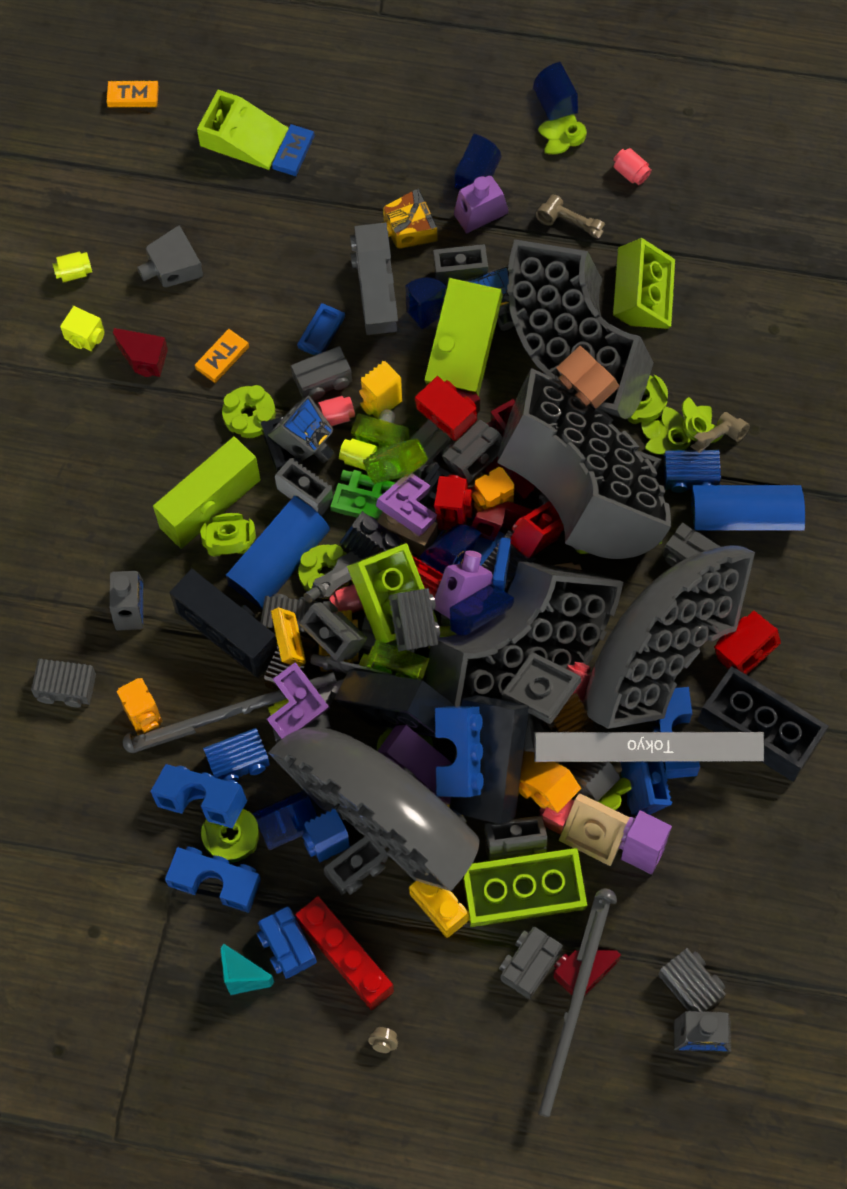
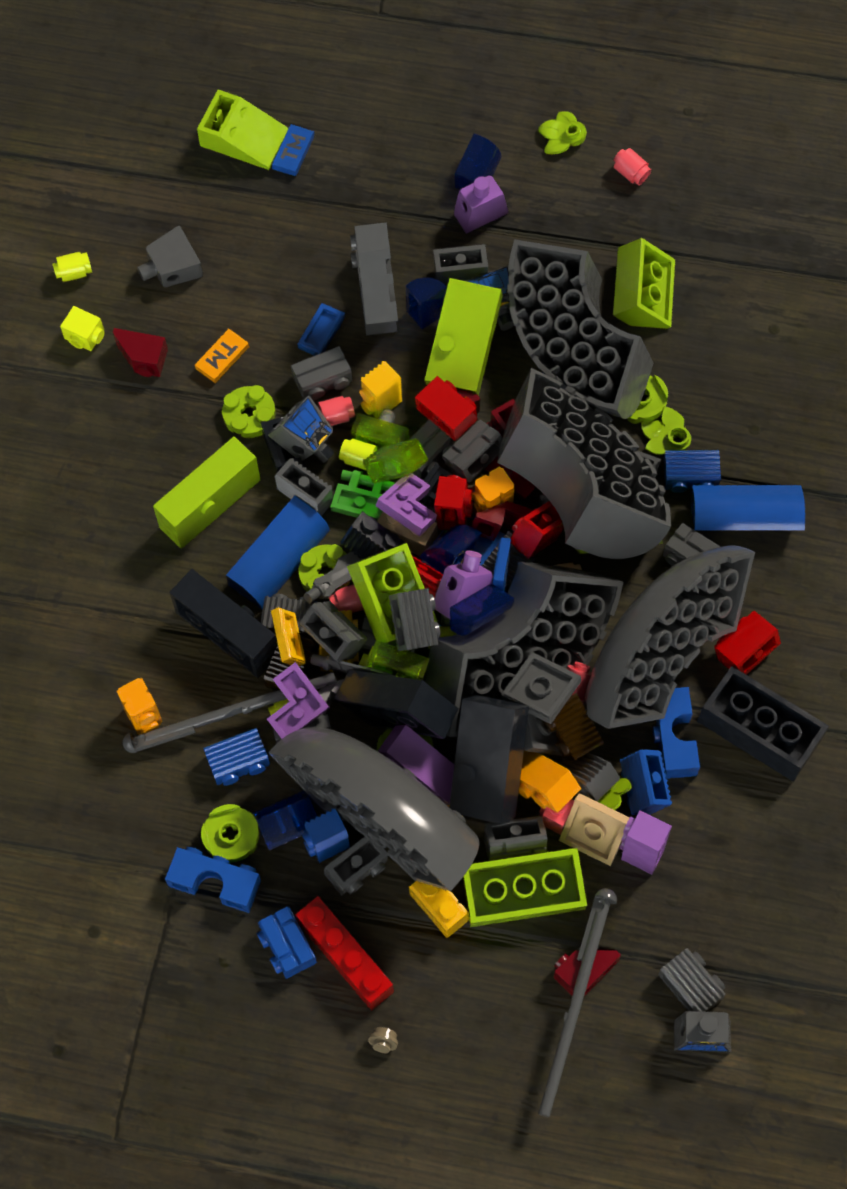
dark grey brick [31,659,96,708] -> none
light orange tile [107,81,159,107] -> none
dark grey torso [110,571,144,631] -> none
blue arch [150,764,247,829] -> none
lime plate [200,513,256,557] -> none
teal slope [220,944,274,995] -> none
torso [382,188,437,249] -> none
blue arch [435,707,484,797] -> none
dark grey brick [499,927,563,999] -> none
clear blue brick [533,62,578,121] -> none
light grey tile [534,732,764,762] -> none
dark tan brick [536,195,605,238] -> none
nougat brick [556,346,620,409] -> none
lime plate [682,397,723,443] -> none
dark tan brick [690,412,750,453] -> none

